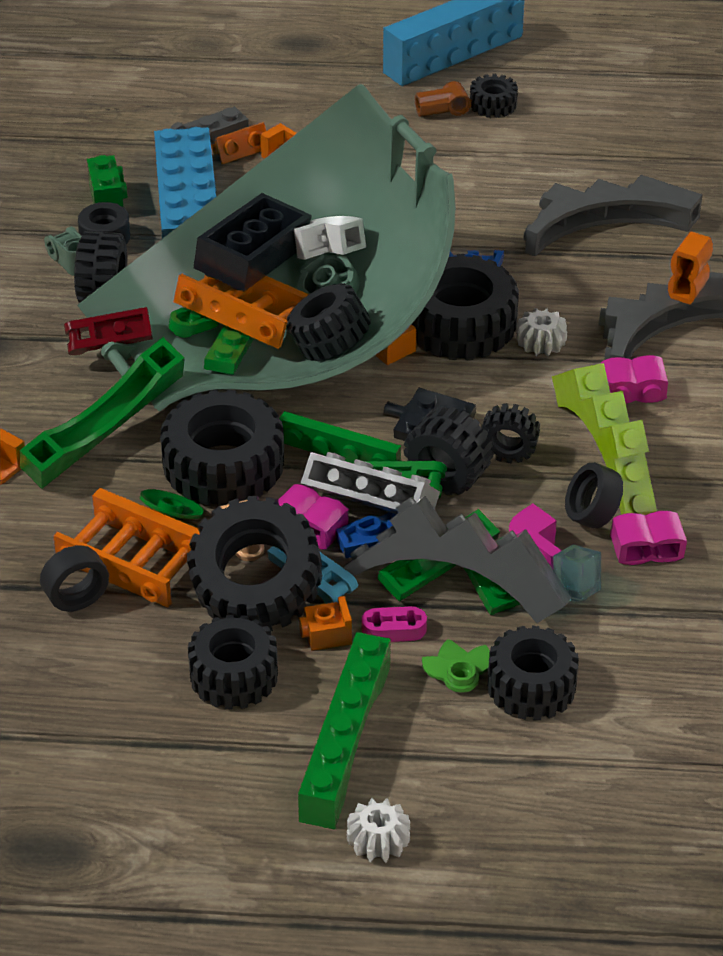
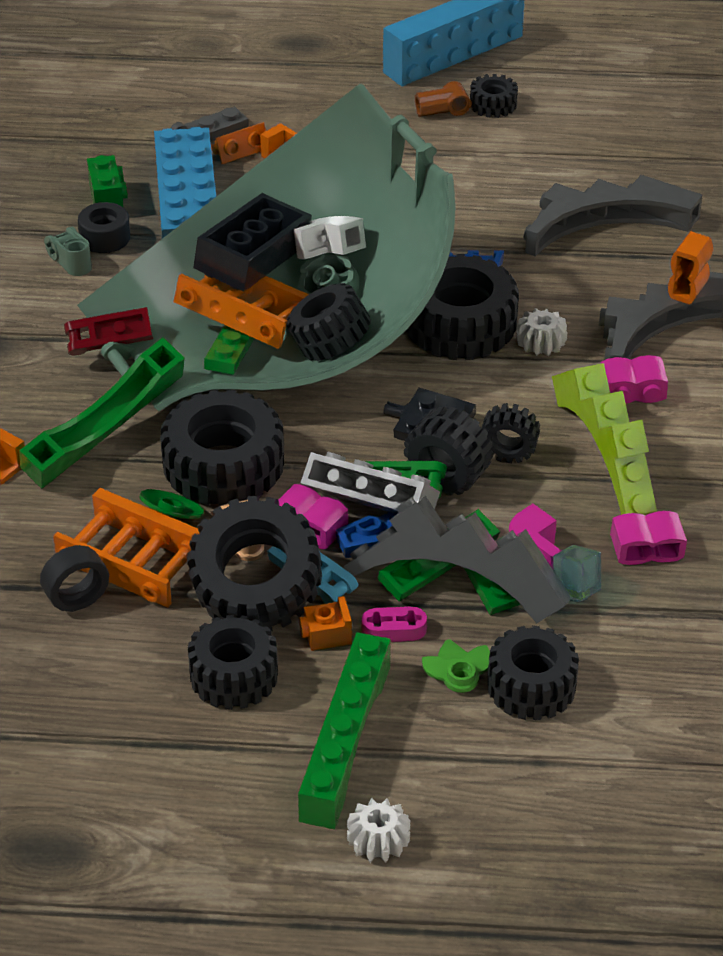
black tyre [74,231,128,303] -> none
green plate [168,307,220,338] -> none
green plate [279,411,401,464] -> none
orange panel [375,324,416,365] -> none
black tyre [565,462,623,529] -> none

